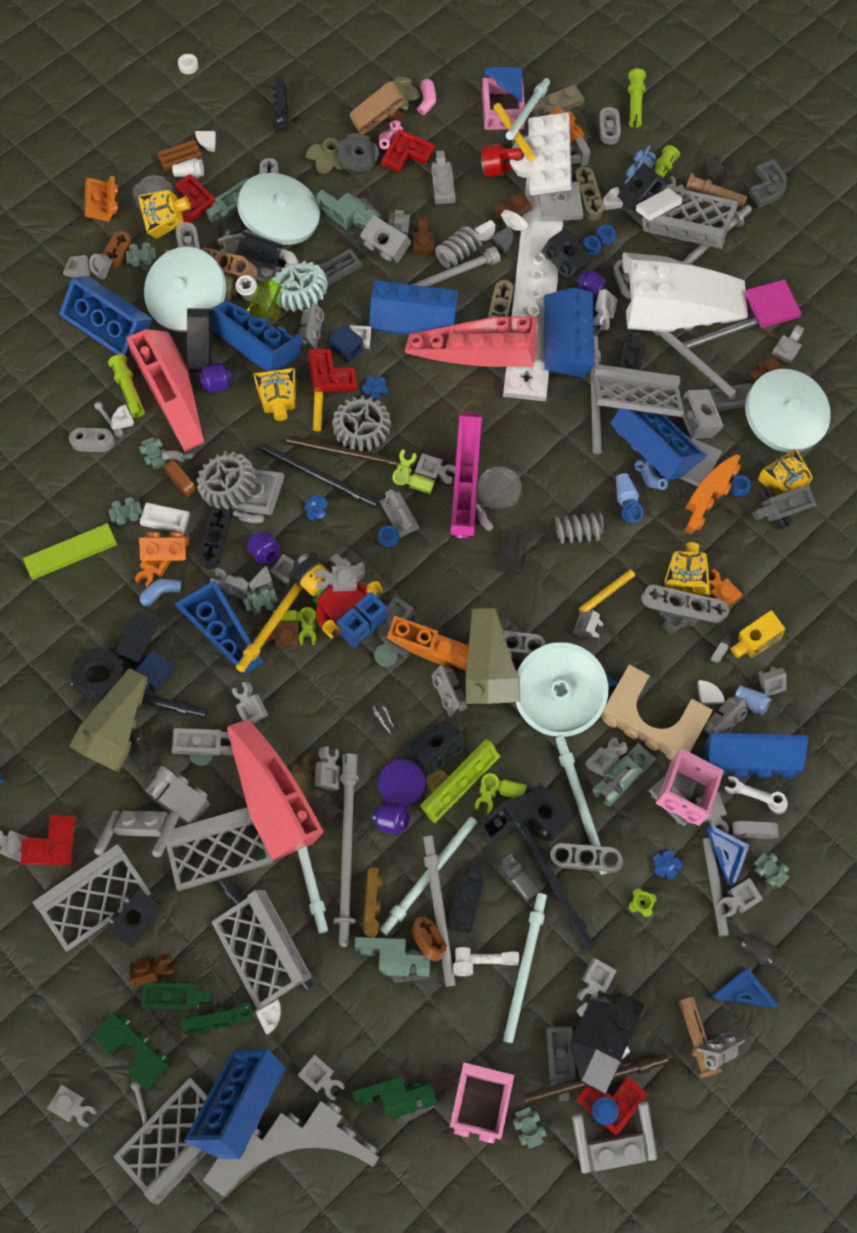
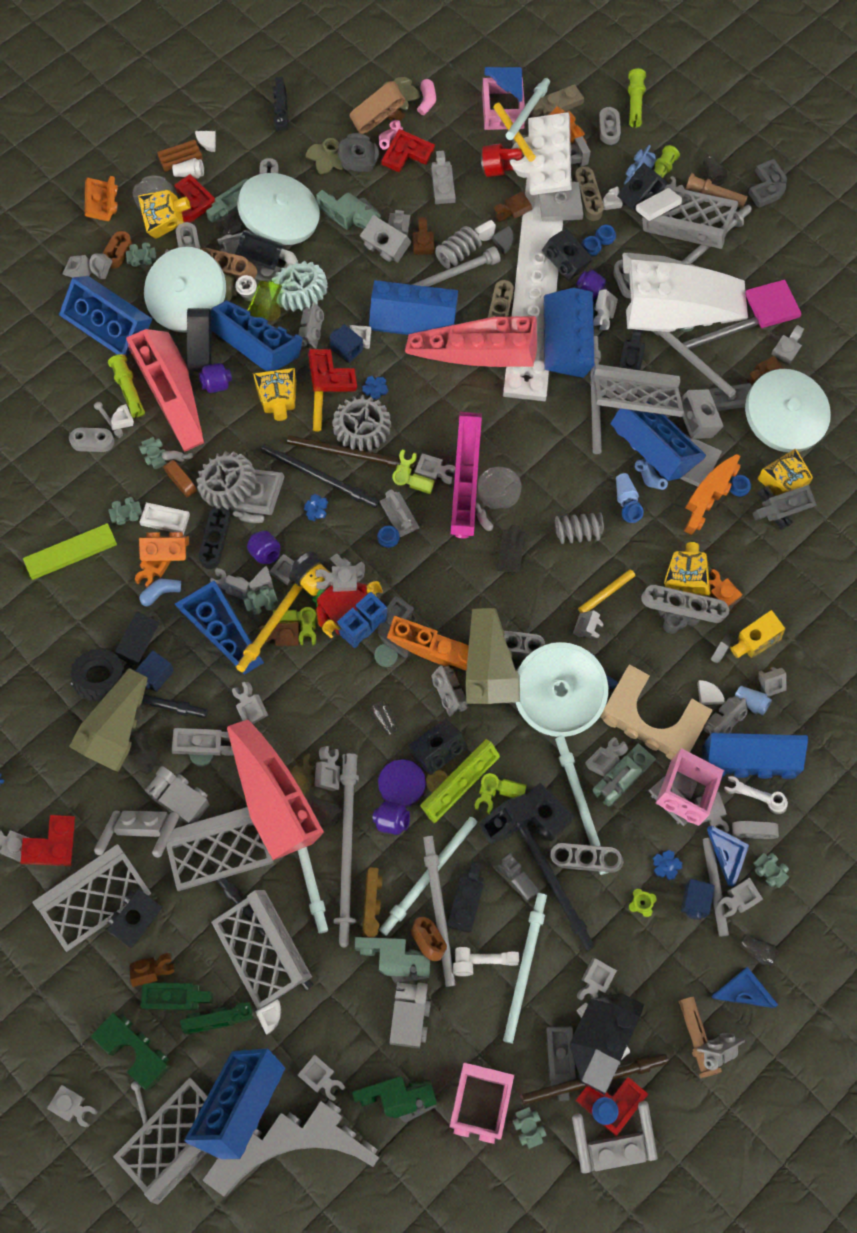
white tile [178,54,198,74] -> none
dark grey tile [319,248,362,286] -> none
white tile [501,210,529,231] -> none
none -> light grey hinge [389,982,431,1049]
none -> dark blue brick [681,879,715,920]

